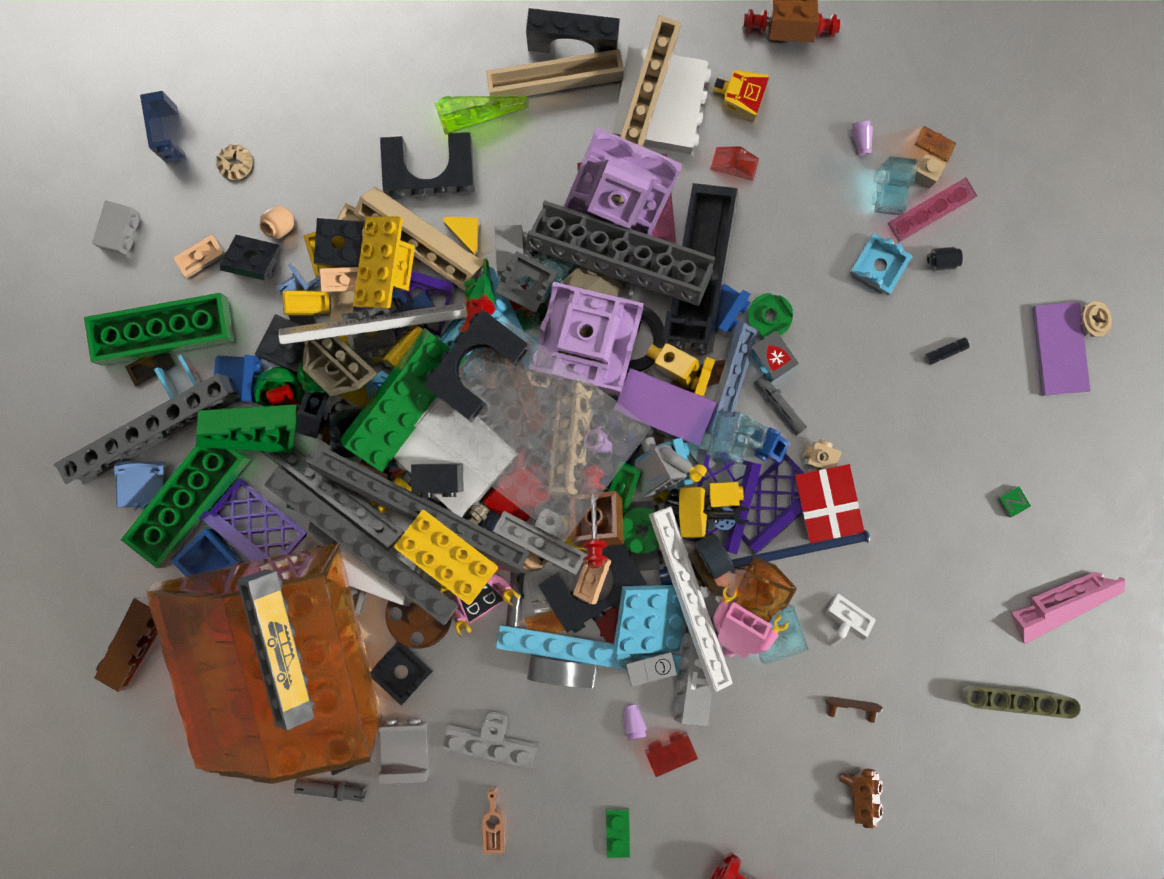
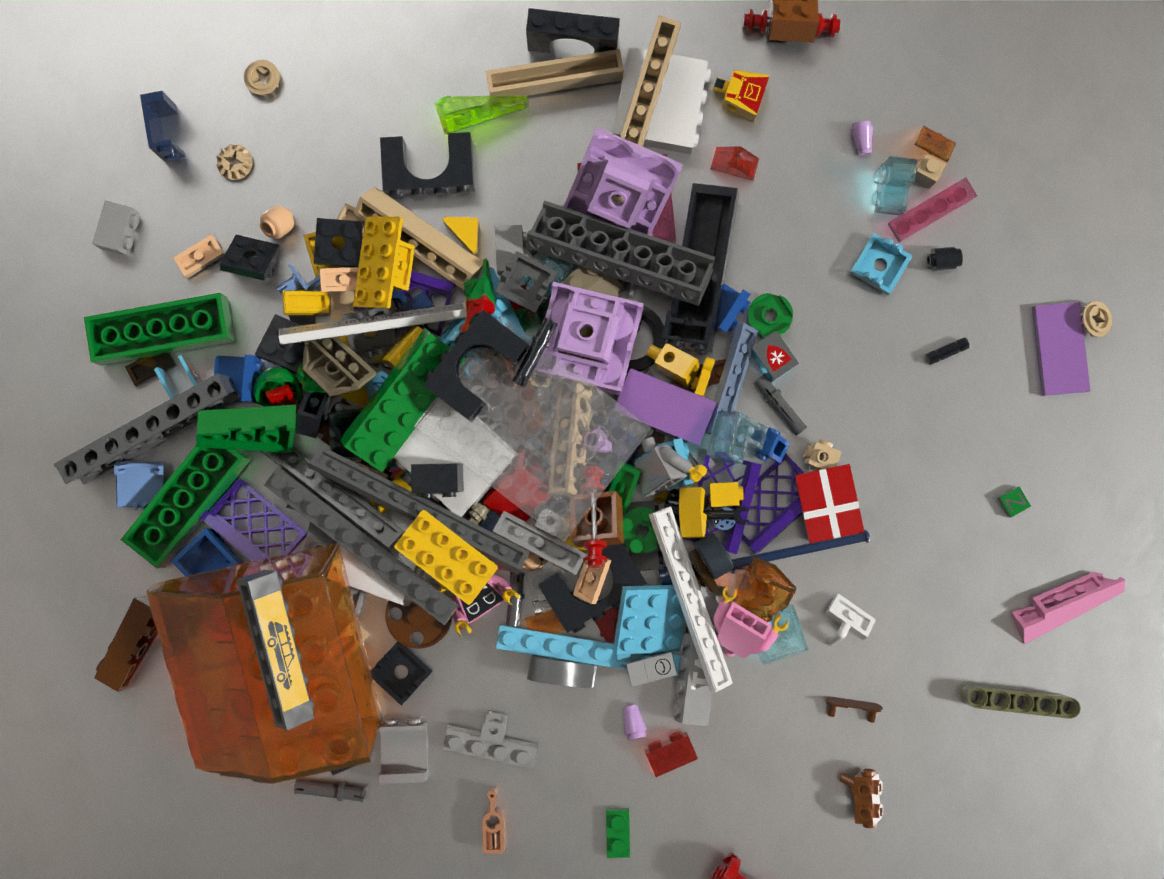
none -> tan gear [244,60,281,97]
none -> black pin [512,317,558,388]

